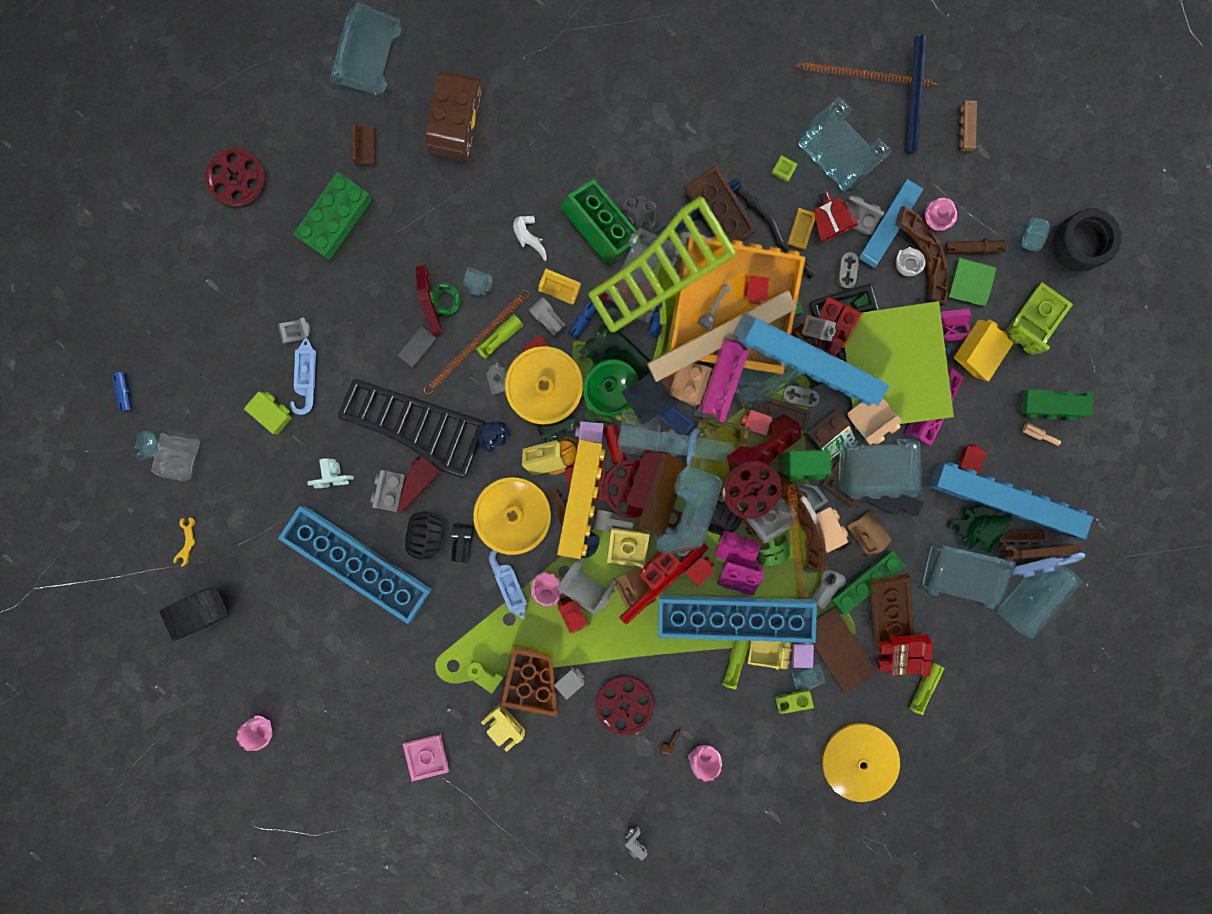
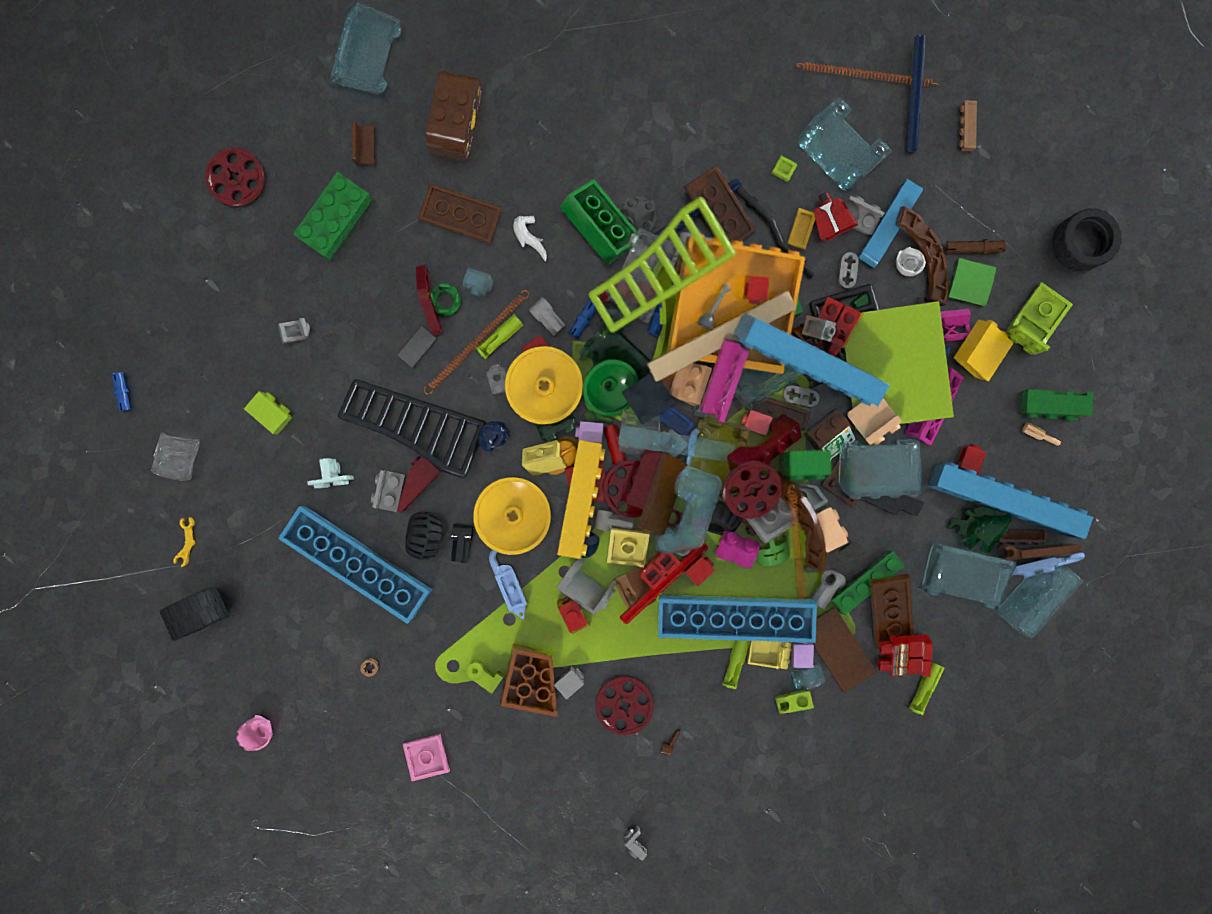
clear light blue hair [134,430,159,461] -> none
light blue plate [290,338,316,415] -> none
light yellow panel [481,703,526,752] -> none
bright pink hair [530,572,564,607] -> none
yellow hinge [538,269,581,305] -> none
reddish brown piece [545,488,567,525] -> none
bright pink hair [688,745,722,782] -> none
dark pink bracket [717,560,764,595] -> none
yellow dish [822,723,900,802] -> none
medium nougat panel [847,510,892,558] -> none
bright pink hair [925,198,957,231] -> none
clear light blue gear [1021,217,1050,252] -> none
none -> medium nougat bush [360,658,379,677]
none -> reddish brown tile [418,183,502,244]

